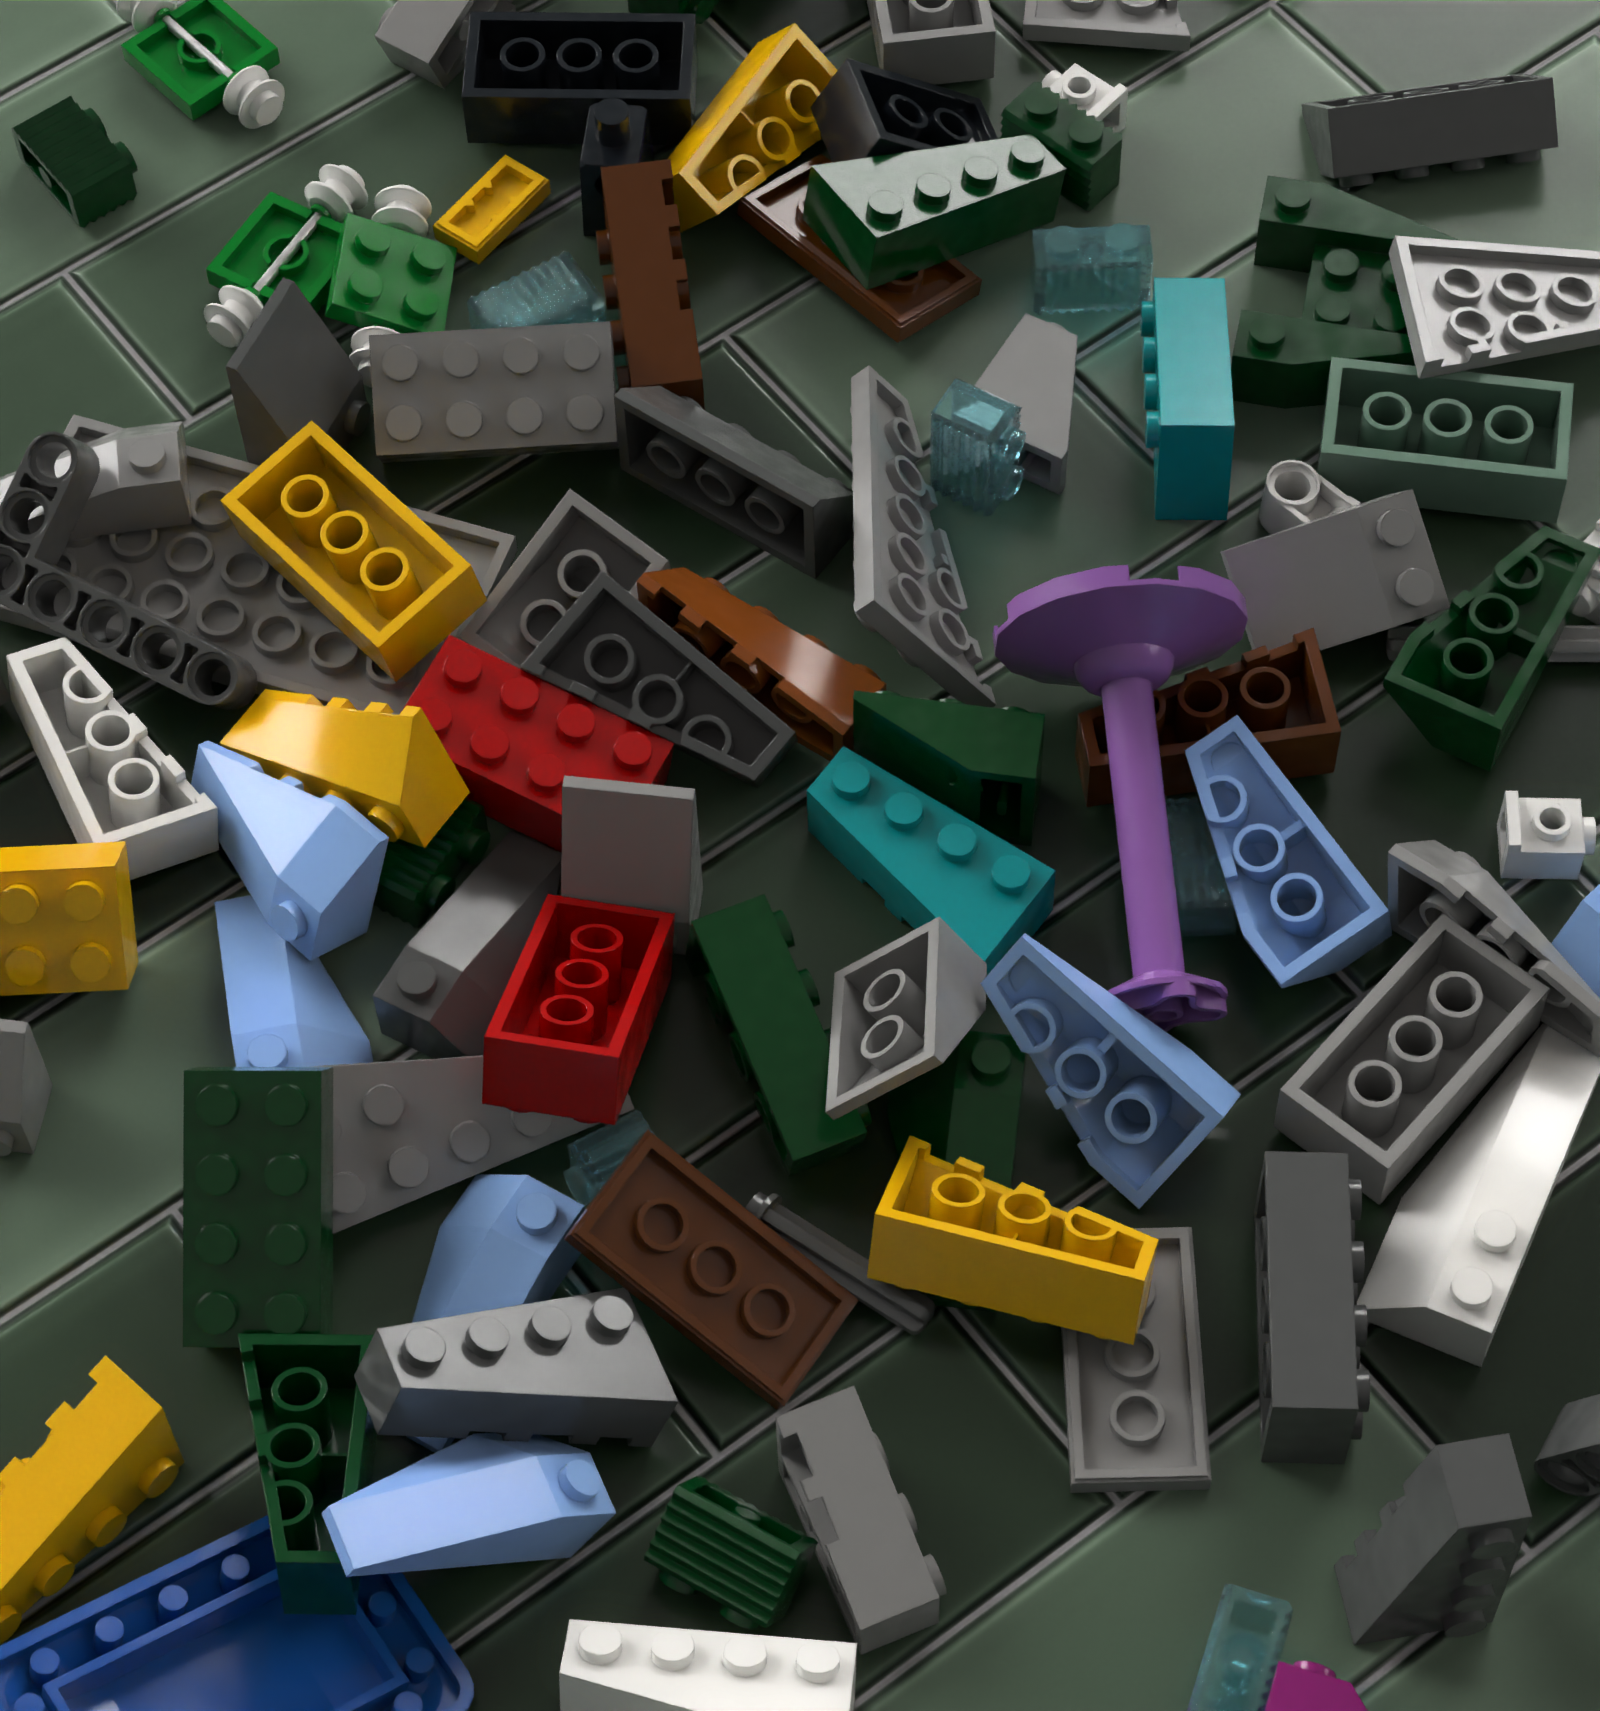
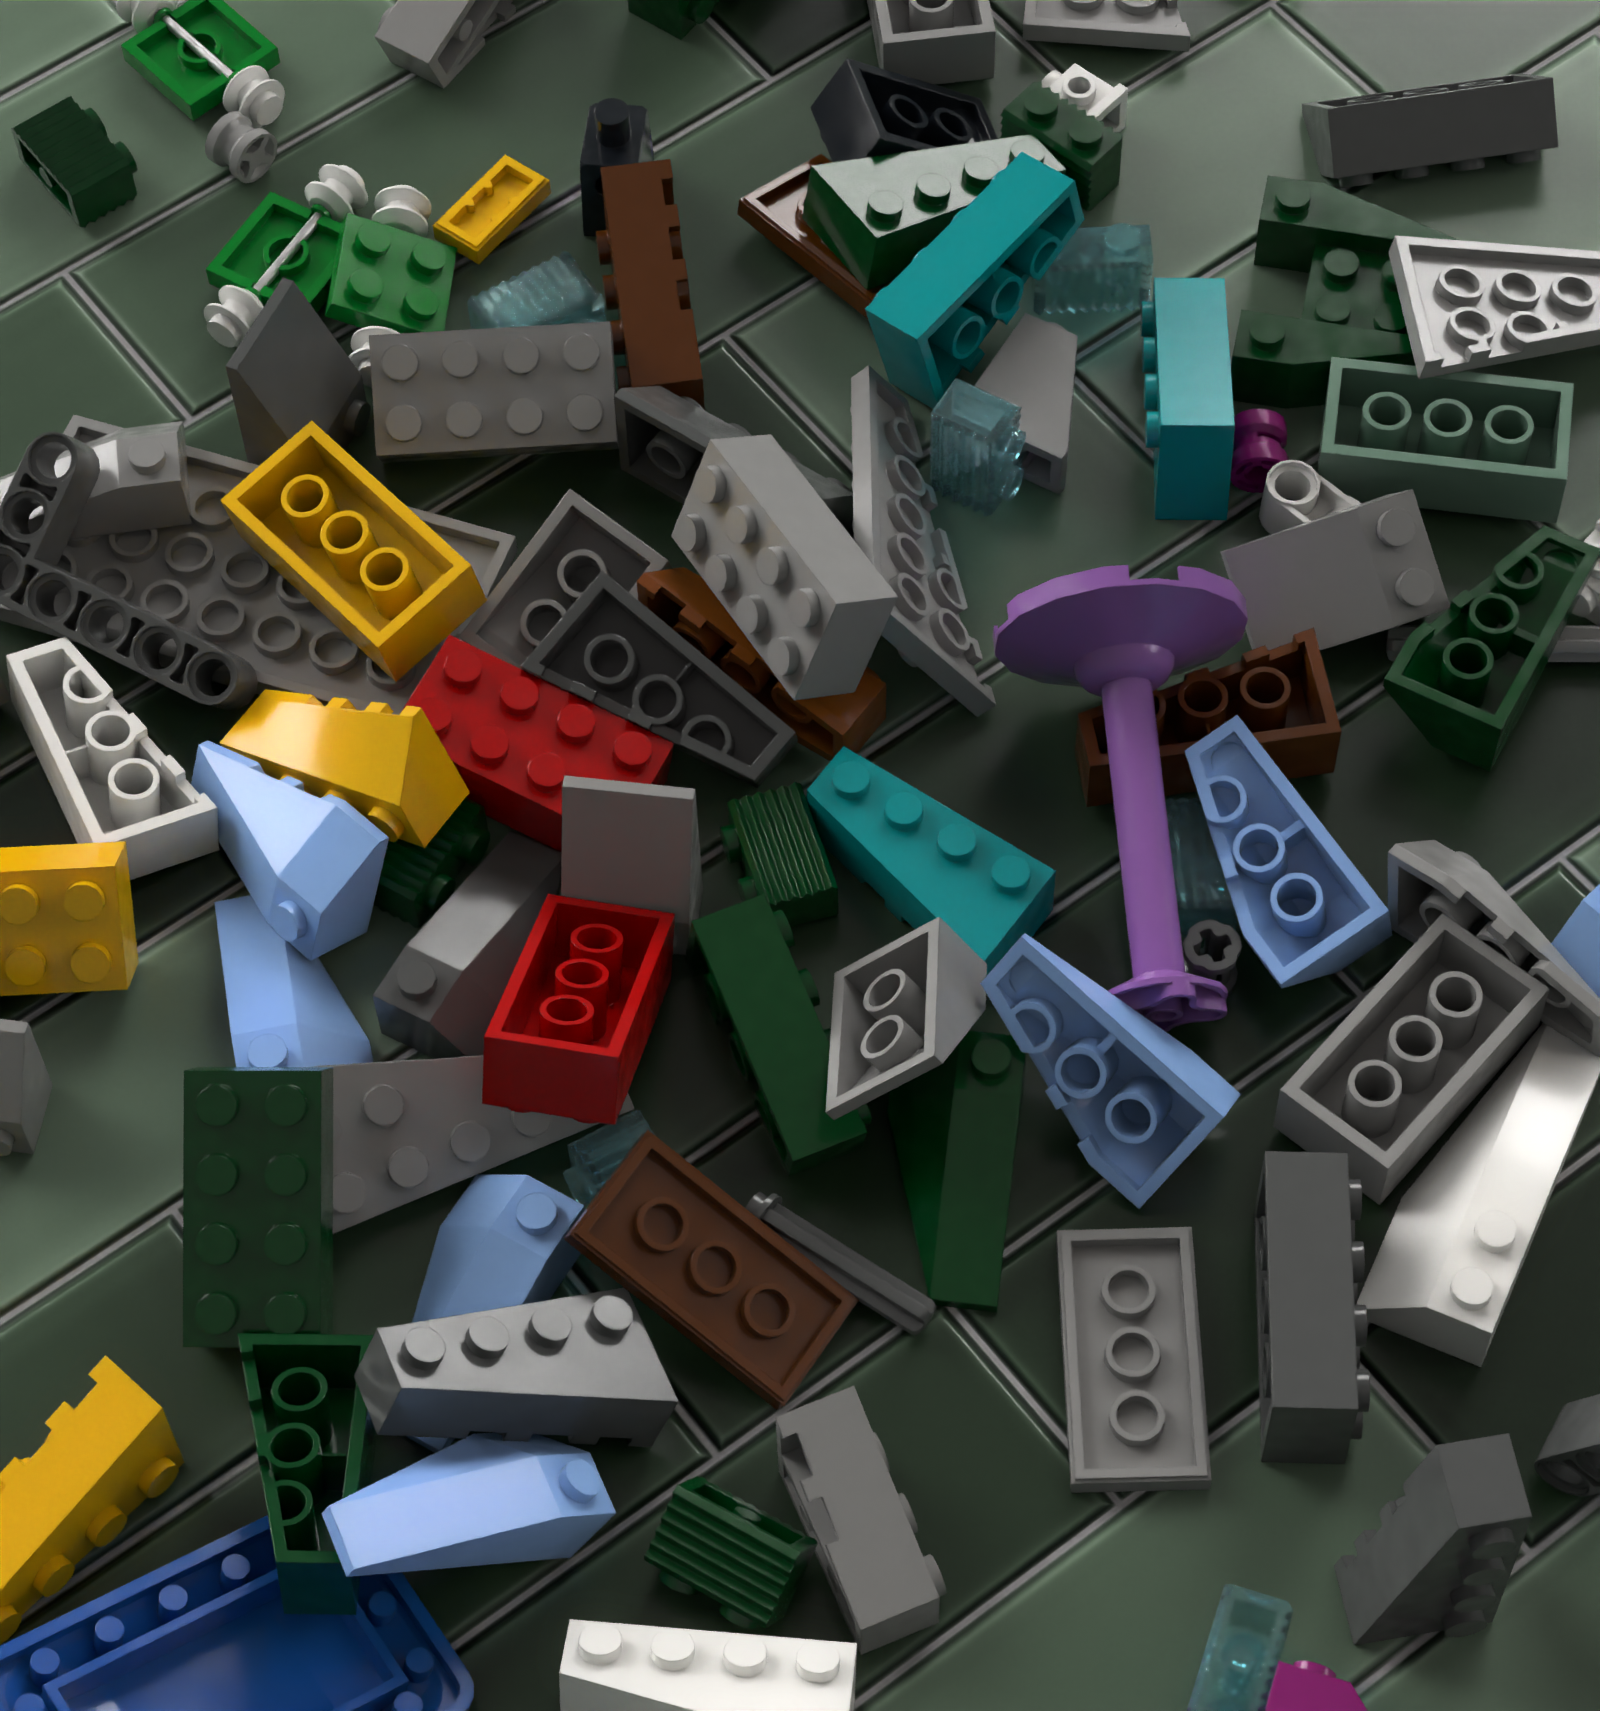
black brick [461,11,698,145] -> none
yellow wedge [667,23,838,233] -> none
dark green slope [853,690,1045,846] -> none
yellow wedge [867,1135,1159,1345] -> none
white brick [1497,791,1596,880] -> none
none -> light grey wheel [205,111,277,183]
none -> light grey brick [671,434,898,700]
none -> dark green brick [720,782,839,927]
none -> teal wedge [865,152,1085,414]
none -> dark grey bush [1183,920,1242,996]
none -> magenta wheel [1230,409,1289,493]

